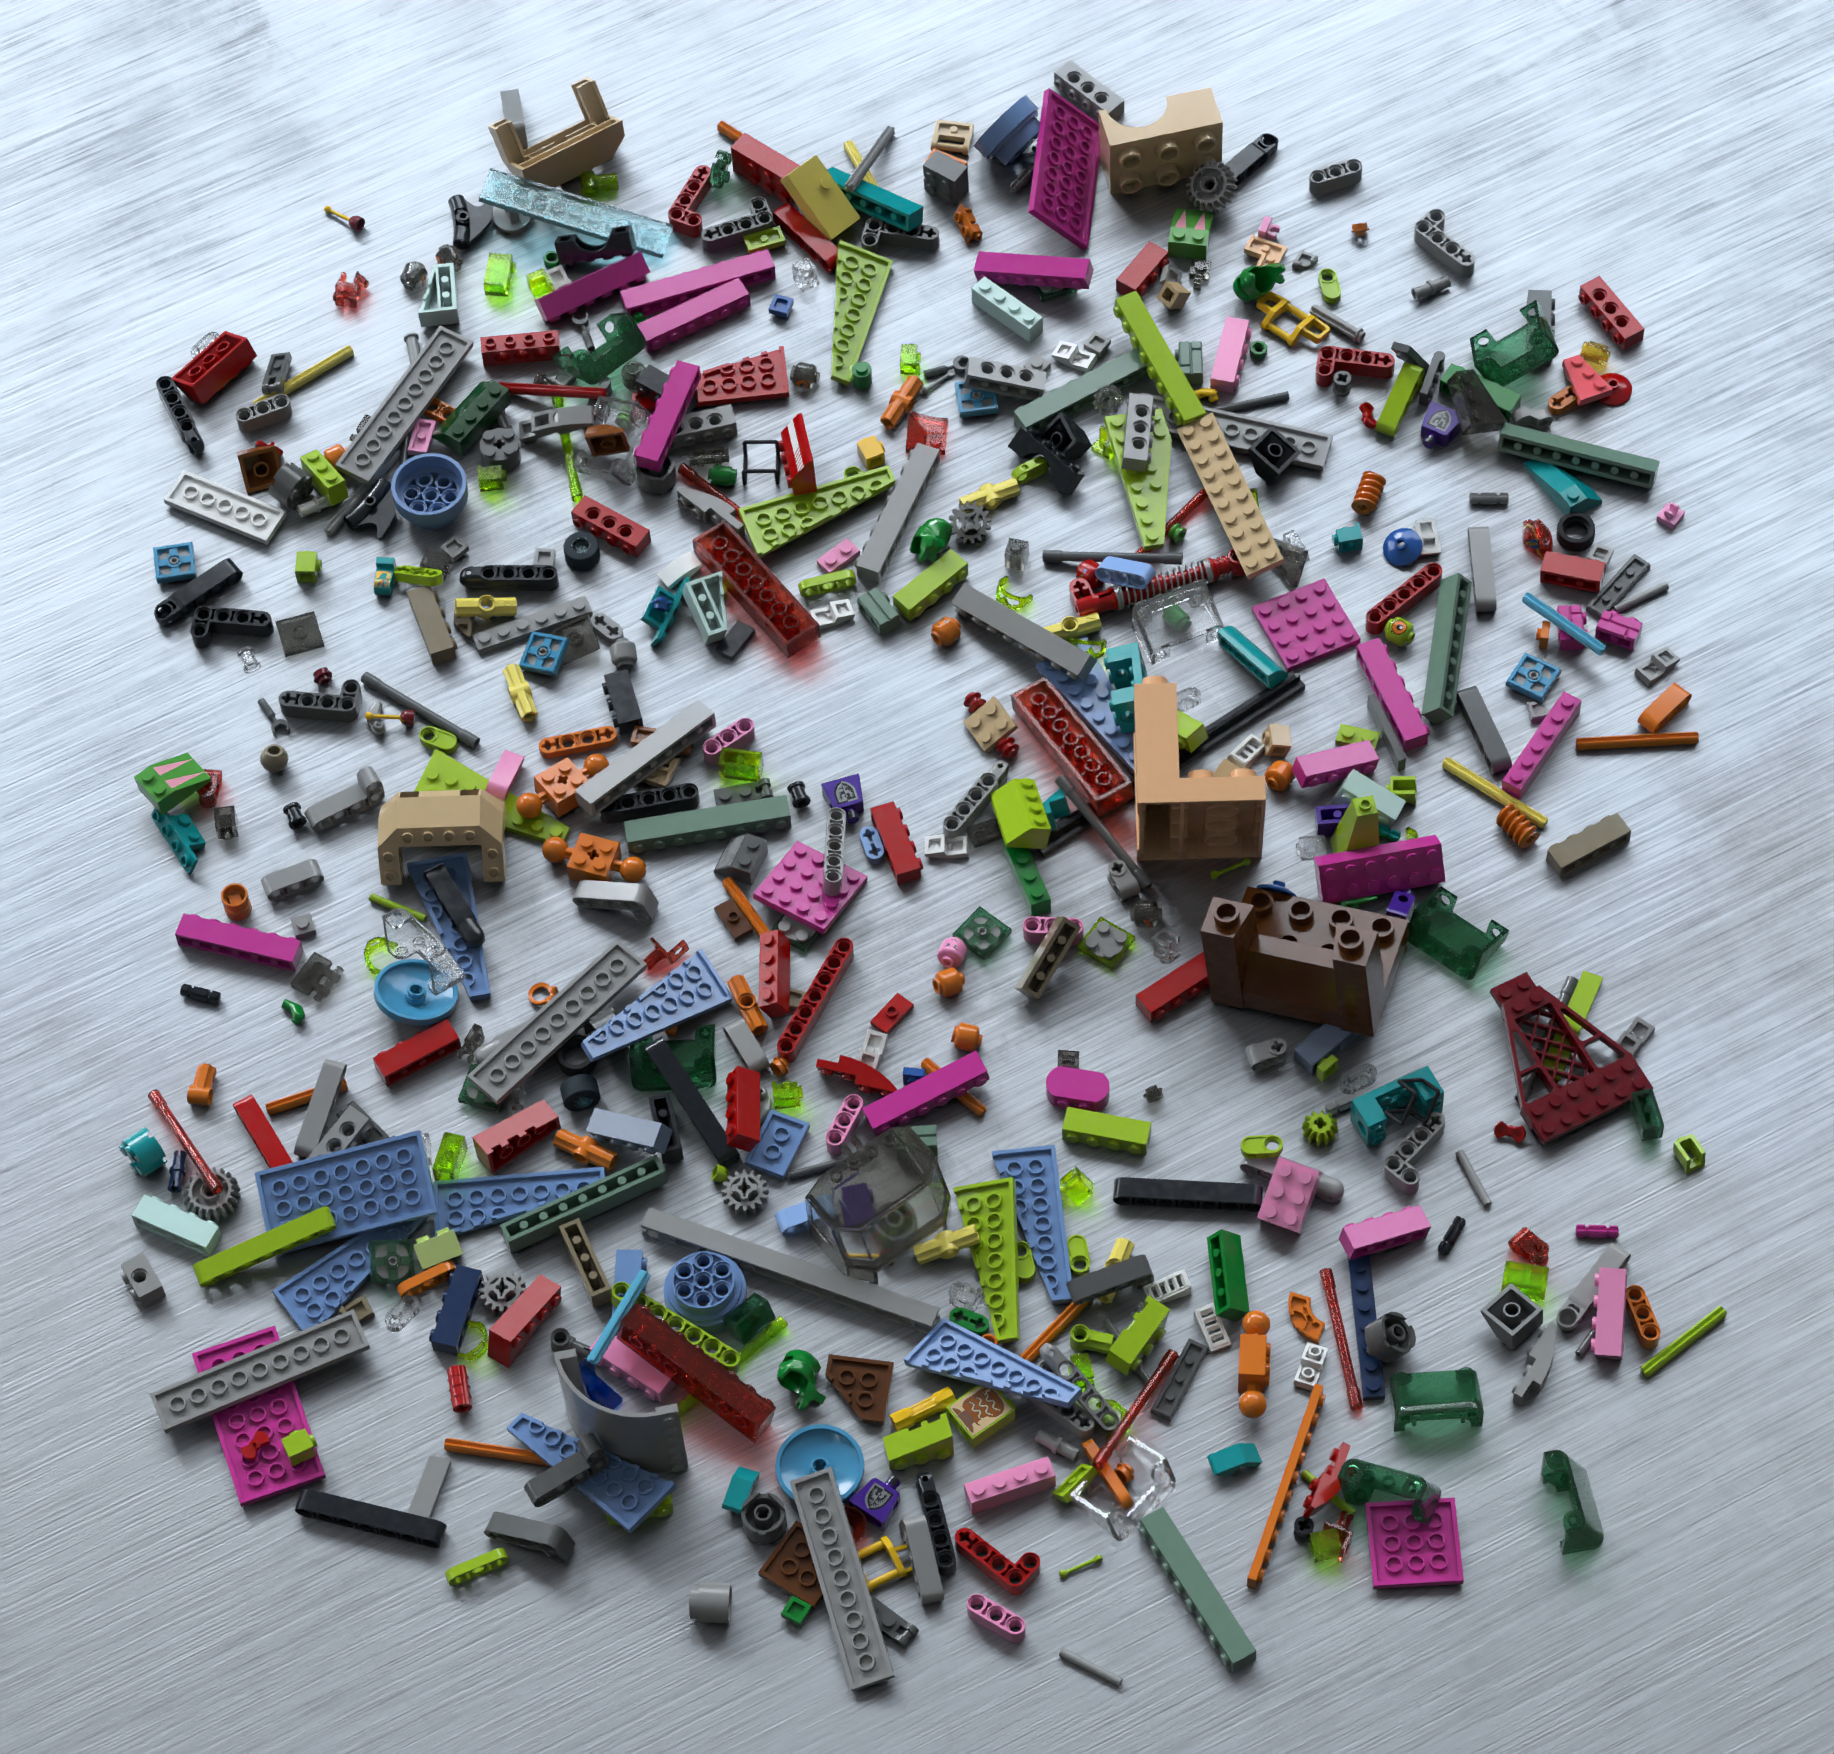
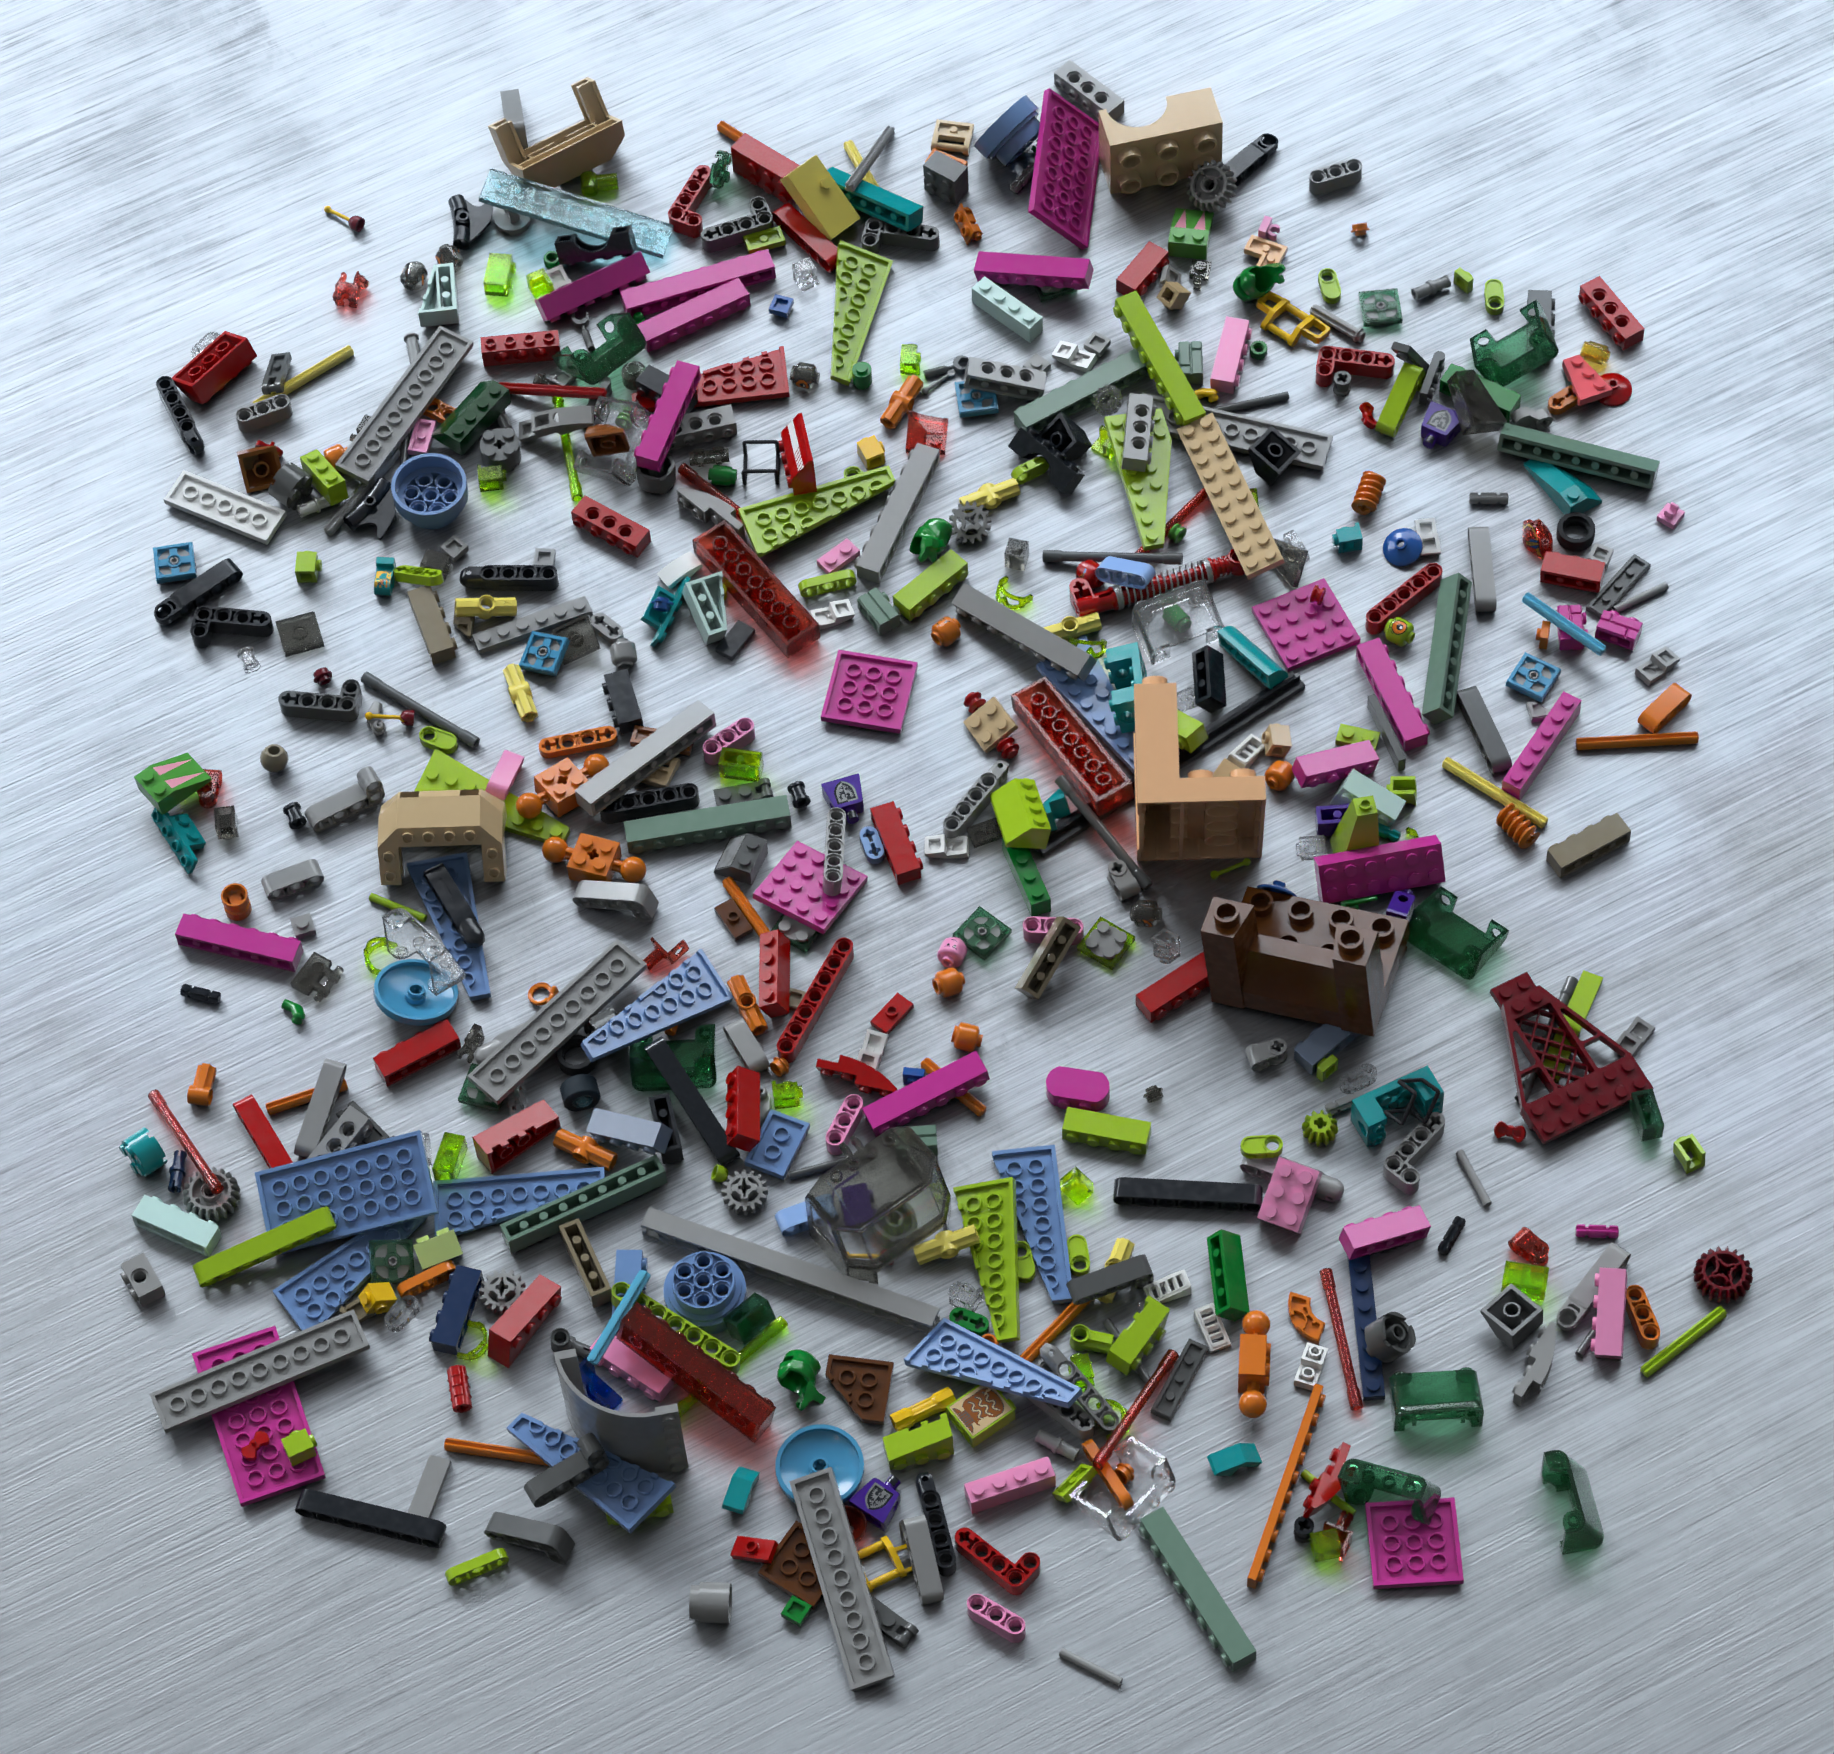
dark grey piece [258,698,290,738] -> none
black wheel [563,531,600,571] -> none
dark grey brick [741,1493,787,1546] -> none
clear smoke plate [1057,1050,1080,1069] -> none
lime hinge [1059,1555,1103,1578] -> none
light grey tile [1292,250,1318,269] -> none
light grey beam [1414,208,1475,278] -> none
none -> yellow brick [358,1282,397,1314]
none -> red plate [730,1536,778,1564]
none -> dark pink plate [821,649,918,734]
none -> black brick [1192,645,1227,713]
none -> red bush [1310,585,1326,605]
none -> clear green piece [1358,288,1403,327]
none -> lime plate [1453,267,1474,294]
none -> lime piece [1484,279,1505,315]
none -> dark red gear [1693,1246,1753,1304]

